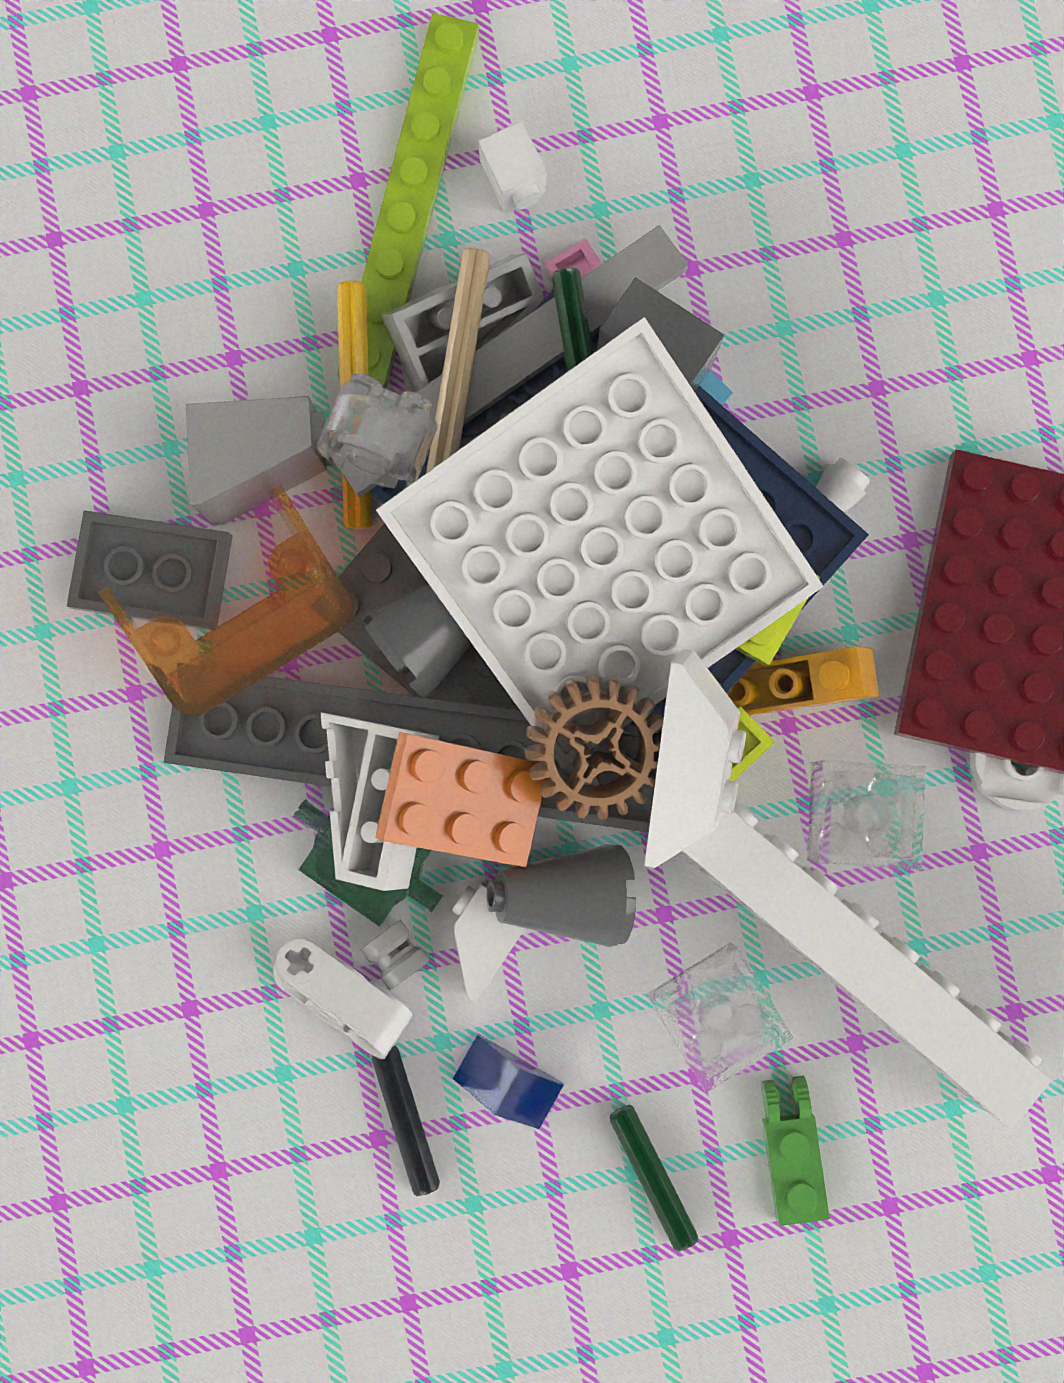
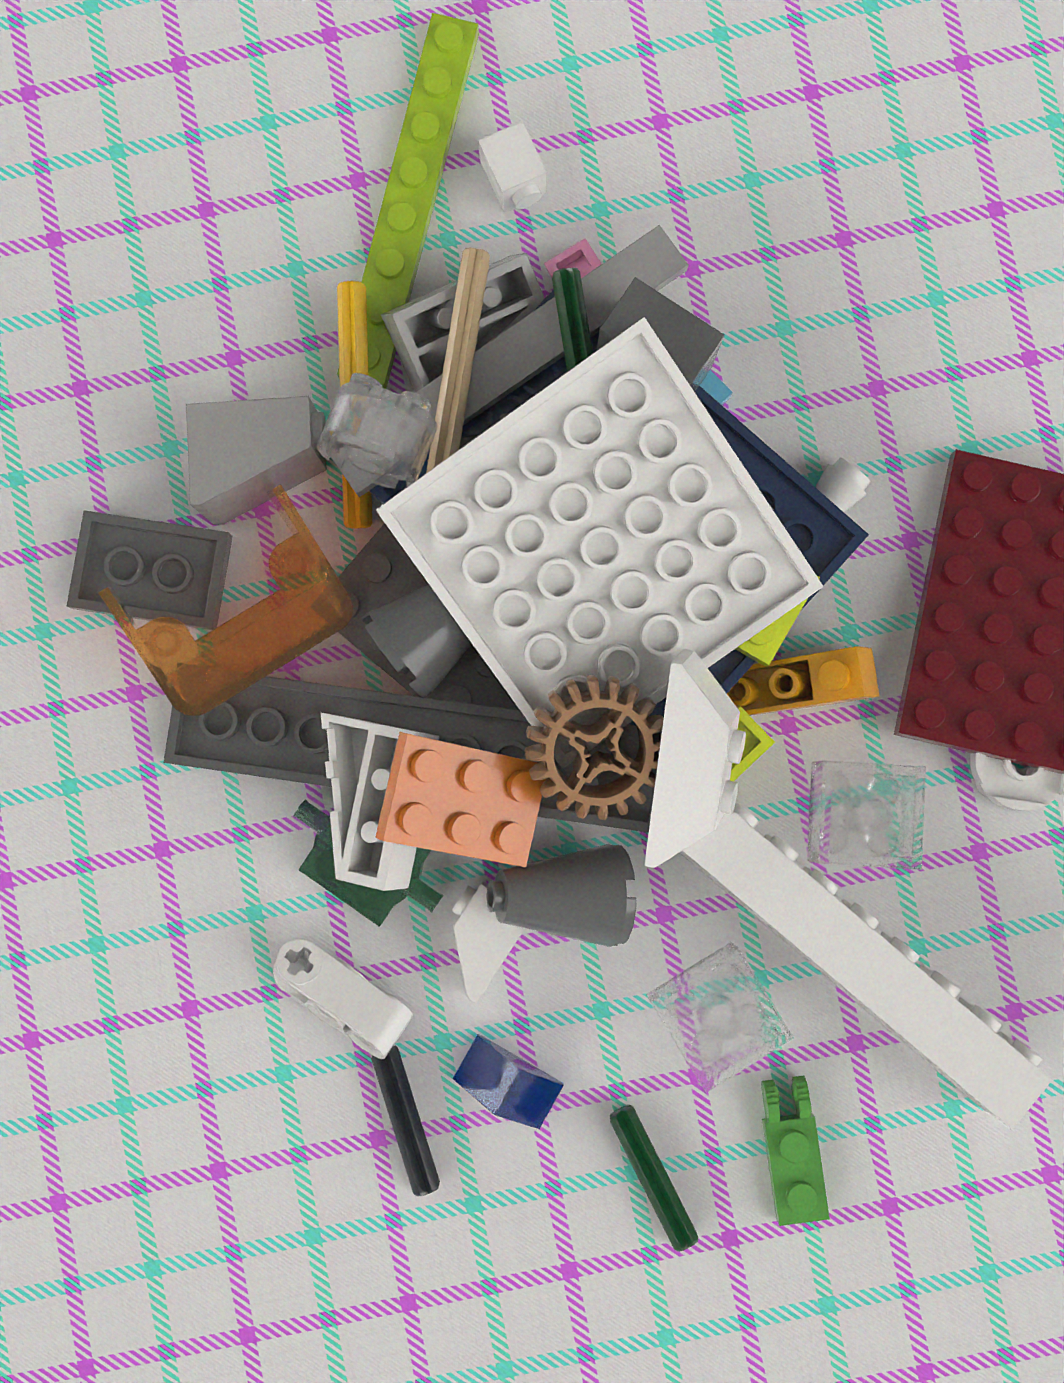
light grey wheel [360,919,430,990] -> none

